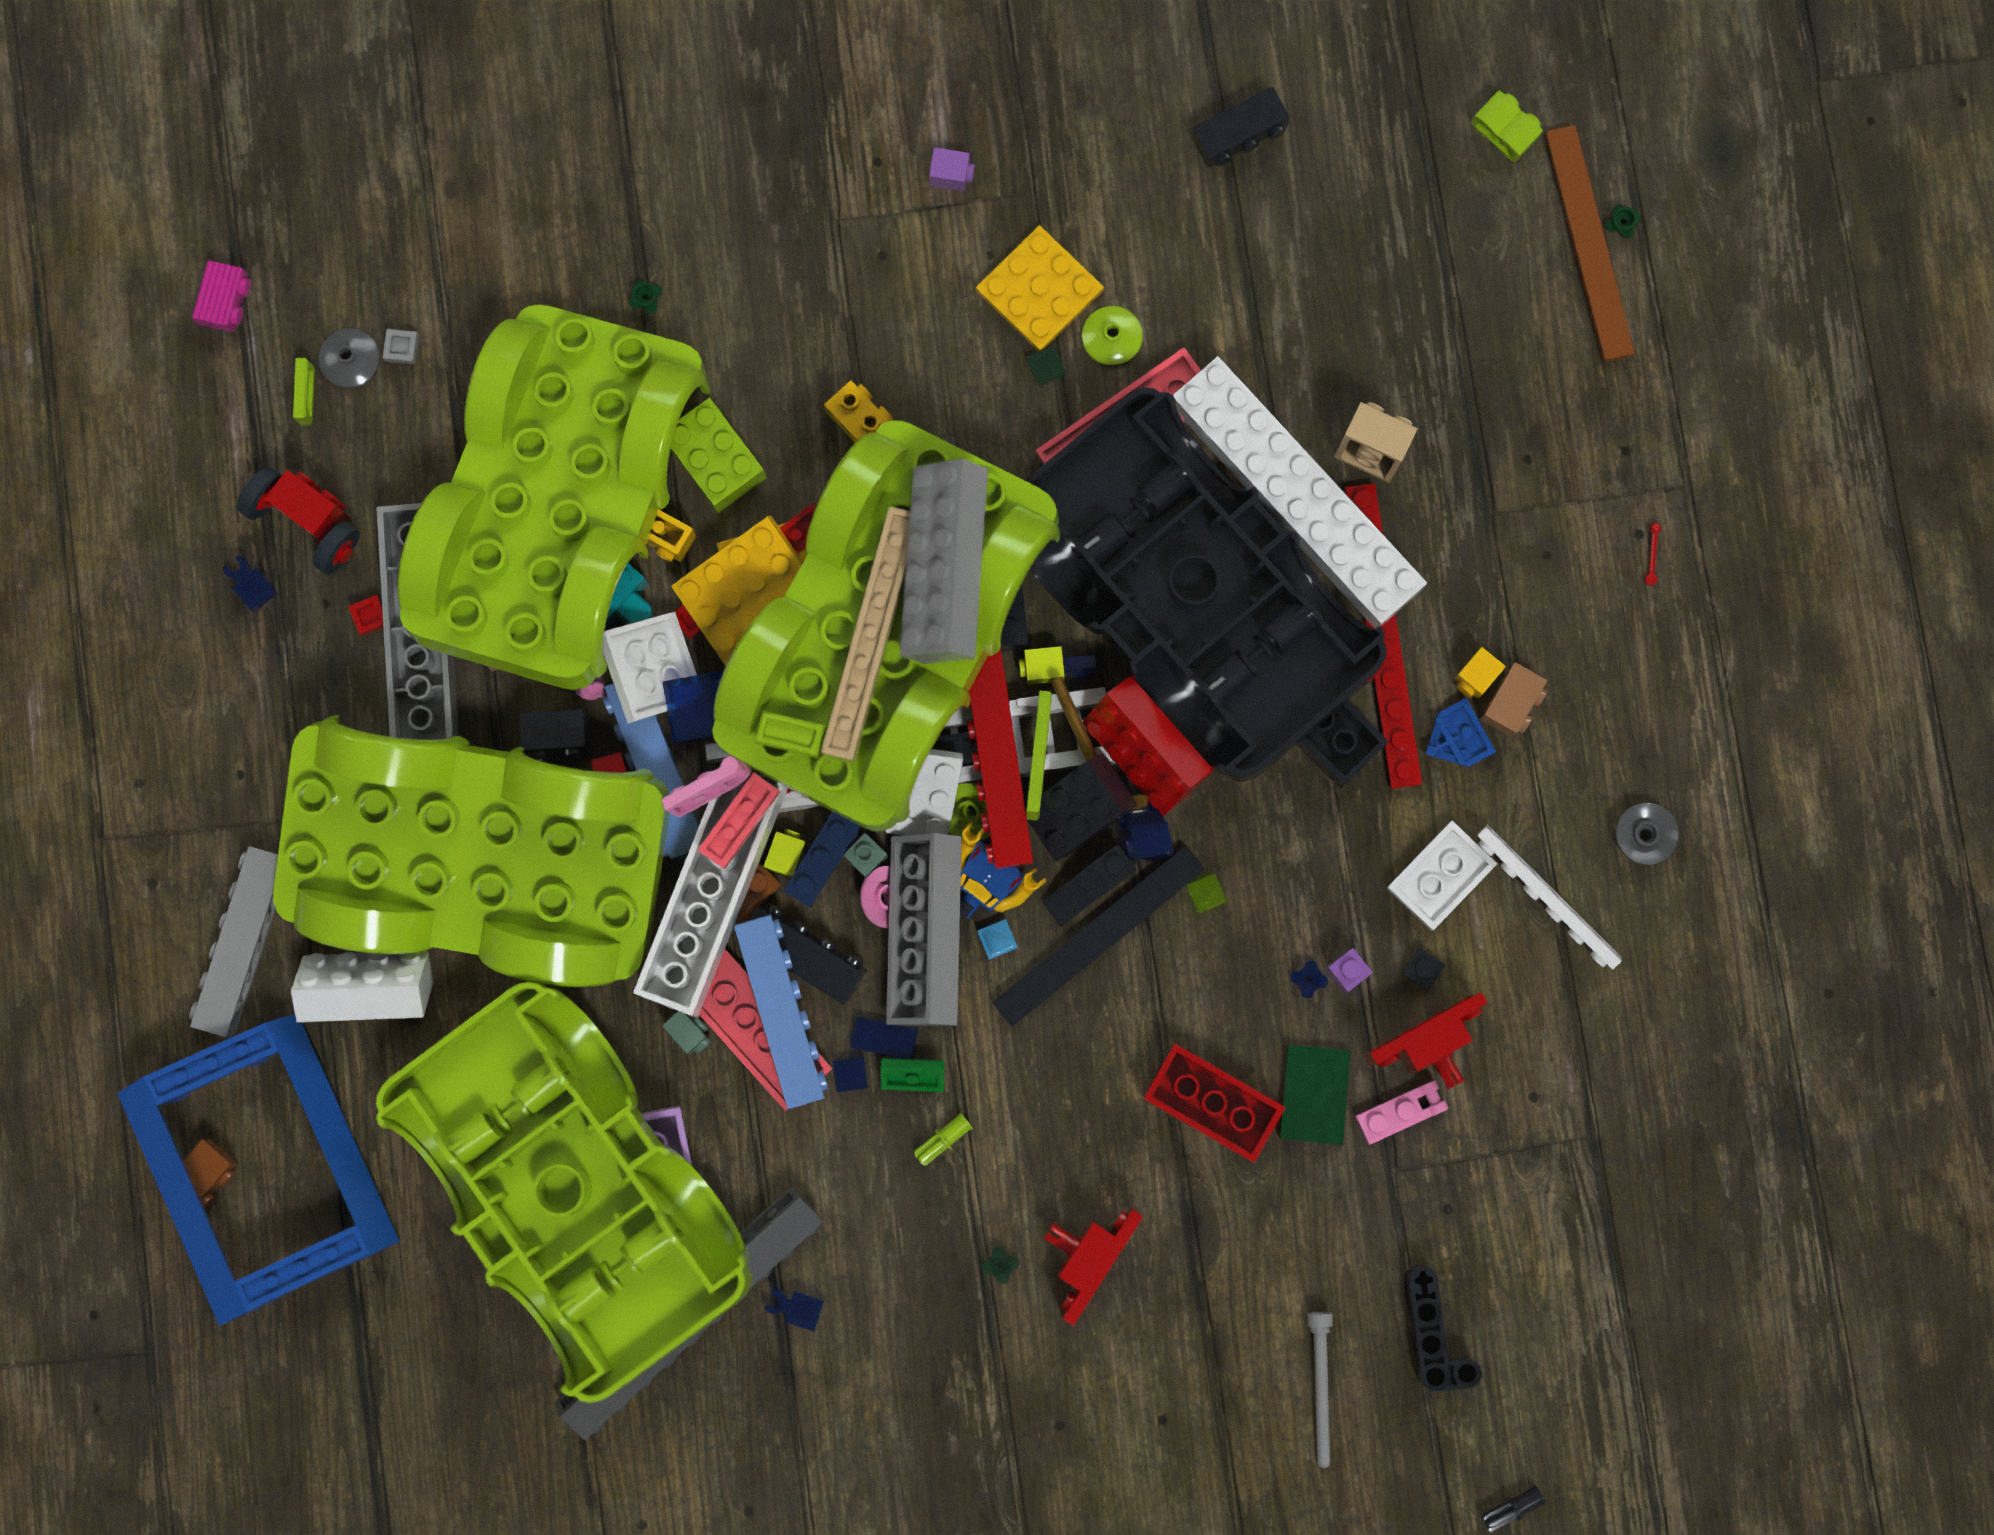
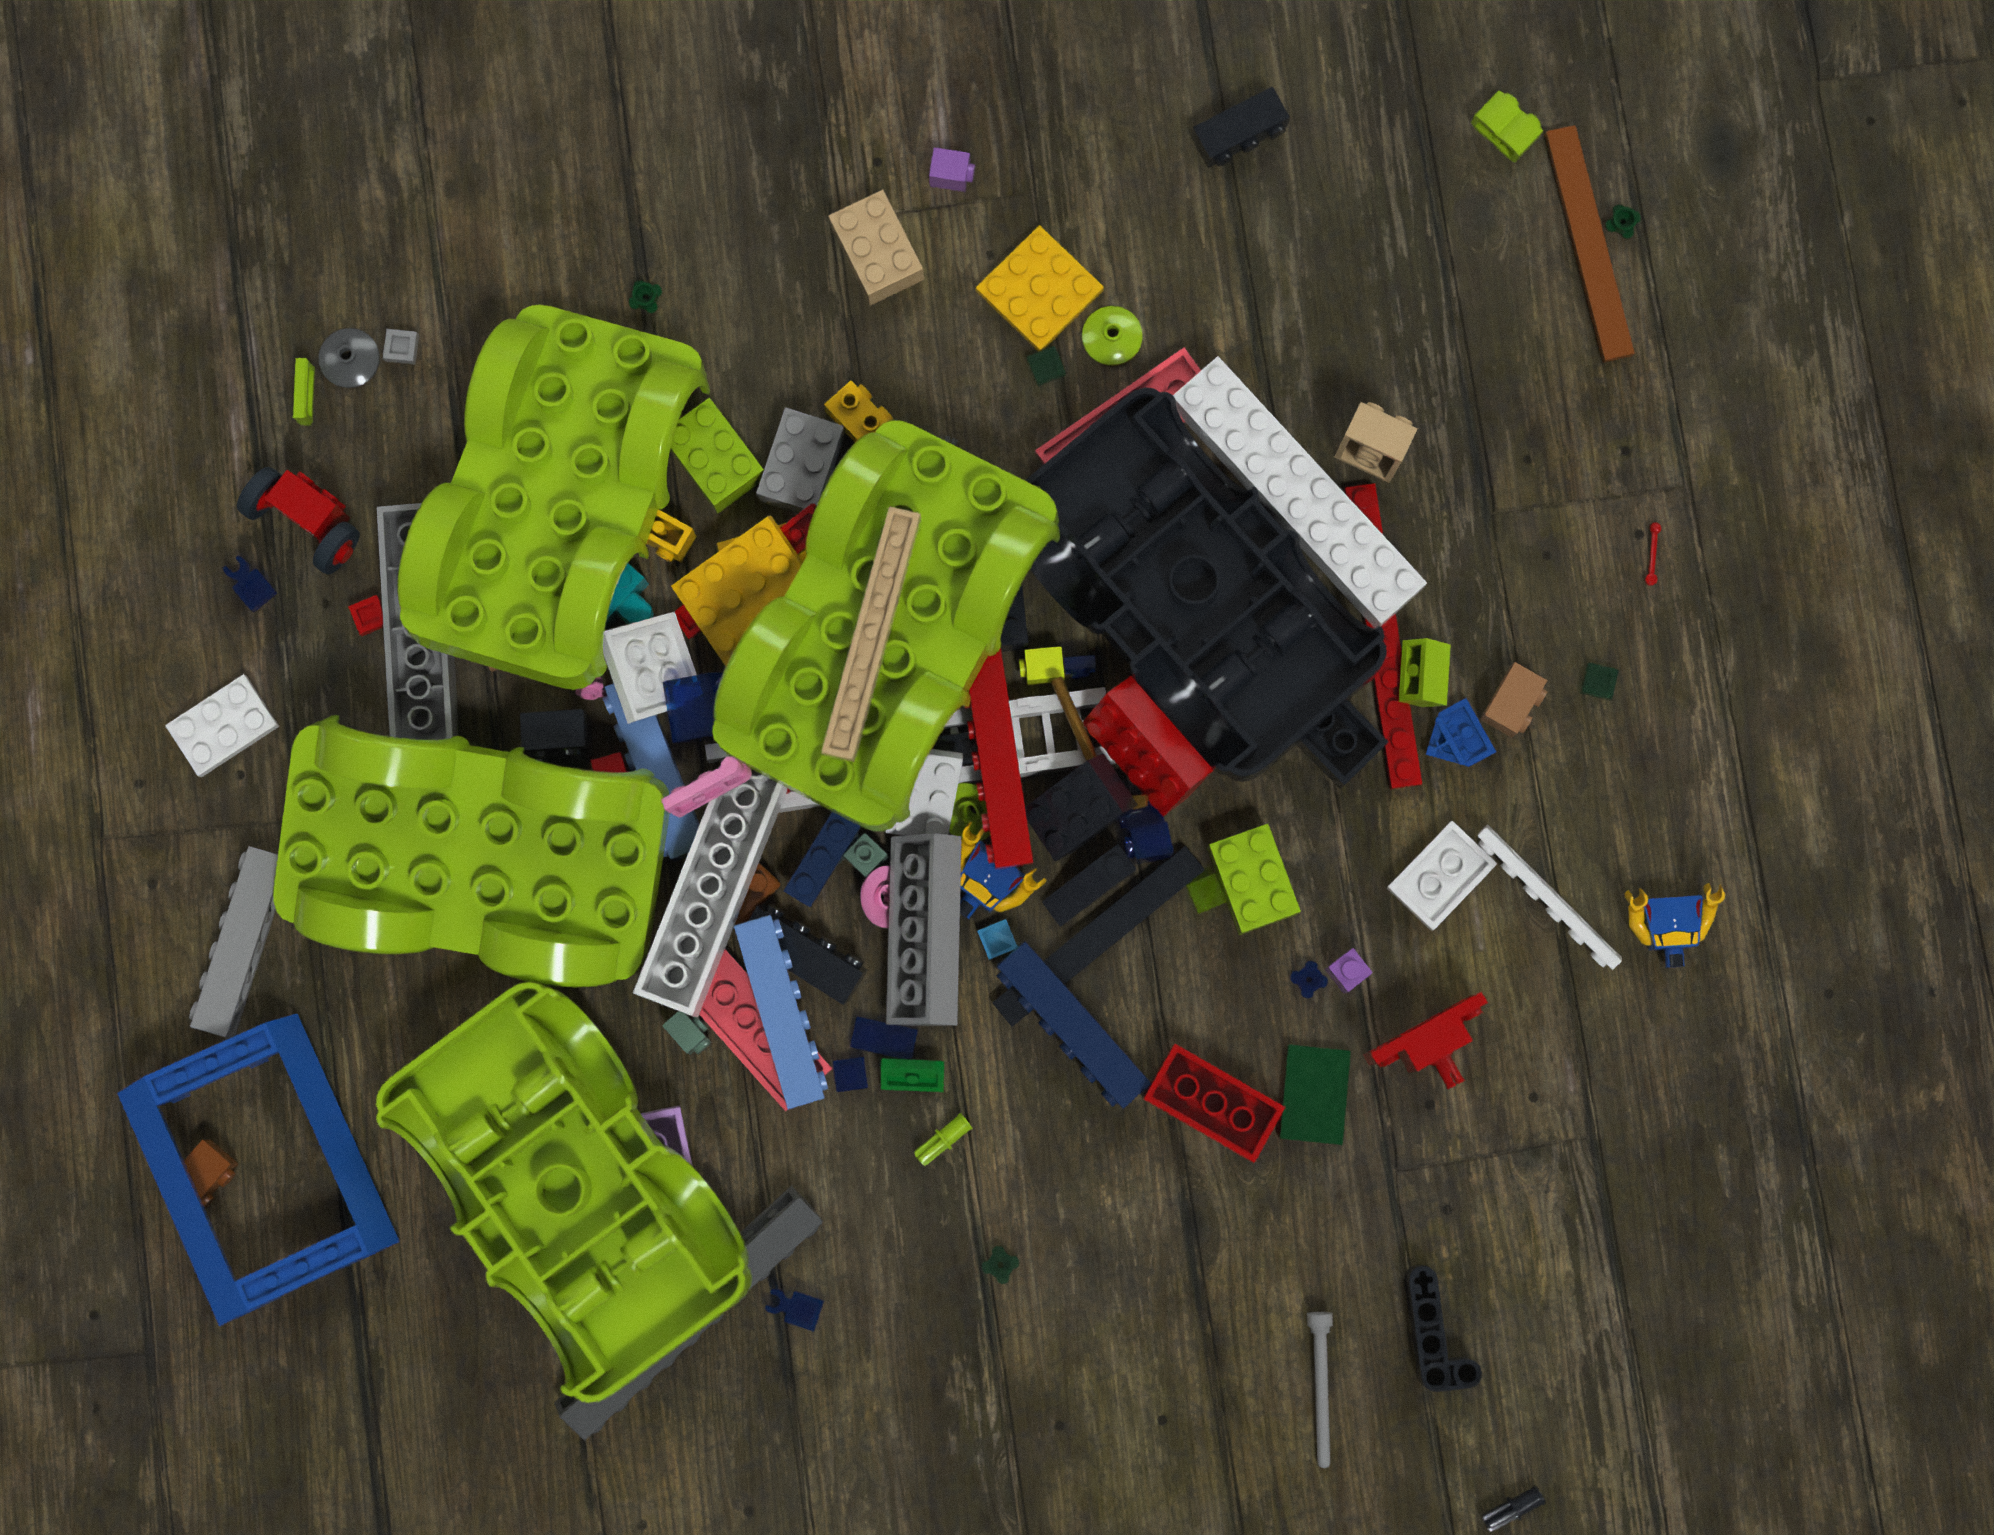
dark pink brick [192,260,251,333] -> none
white brick [291,951,433,1022] -> none
coral plate [698,772,781,869] -> none
lime tile [755,711,826,758] -> none
neon yellow brick [764,829,808,878] -> none
light grey brick [900,459,988,664] -> none
lime tile [1026,691,1052,820] -> none
red brick [1043,1208,1143,1326] -> none
bright pink plate [1355,1080,1449,1145] -> none
black plate [1401,948,1446,991] -> none
yellow brick [1454,647,1506,699] -> none
dark grey dish [1616,803,1679,865] -> none
none -> white plate [165,674,280,778]
none -> light grey brick [756,408,846,514]
none -> tan brick [828,190,924,305]
none -> dark blue brick [995,941,1151,1109]
none -> lime brick [1207,824,1301,935]
none -> lime brick [1399,638,1451,707]
none -> clear green tile [1580,662,1619,701]
none -> torso [1624,883,1725,968]

